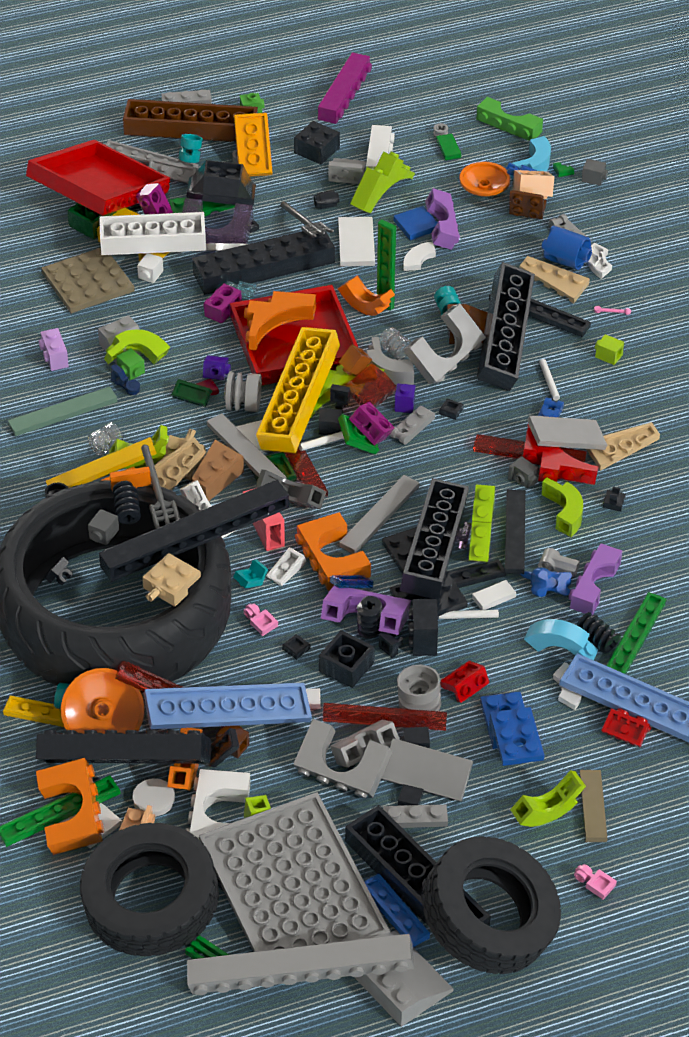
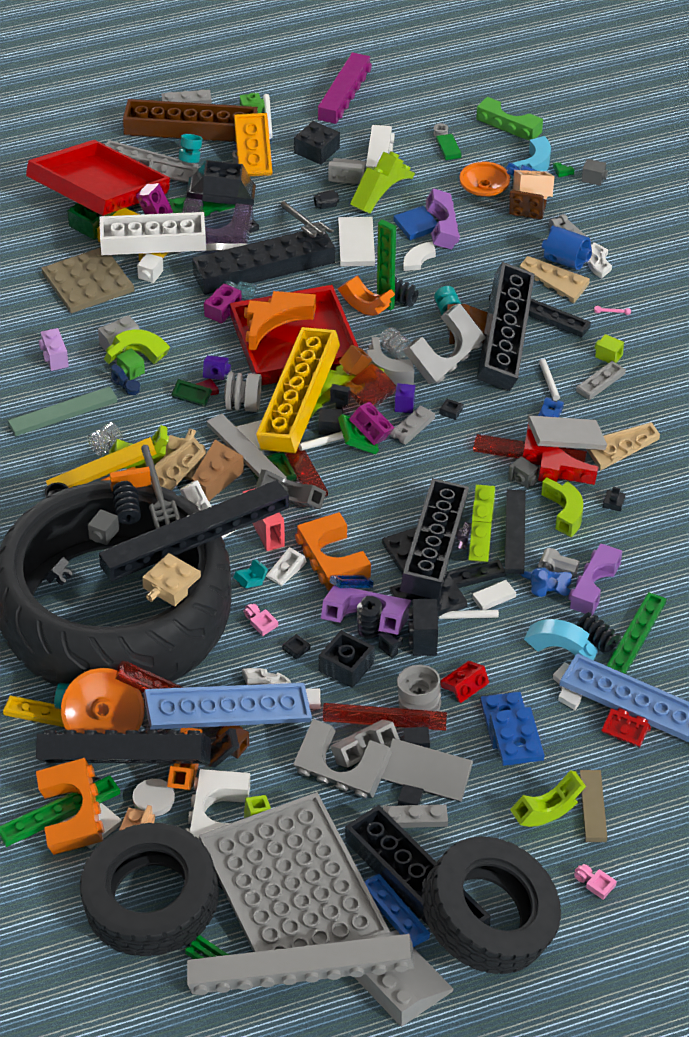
light grey tile [339,475,420,554] -> none
none -> white tile [242,668,291,685]
none -> white bar [263,94,273,139]
none -> black piece [395,277,419,307]
none -> light grey tile [576,361,626,400]

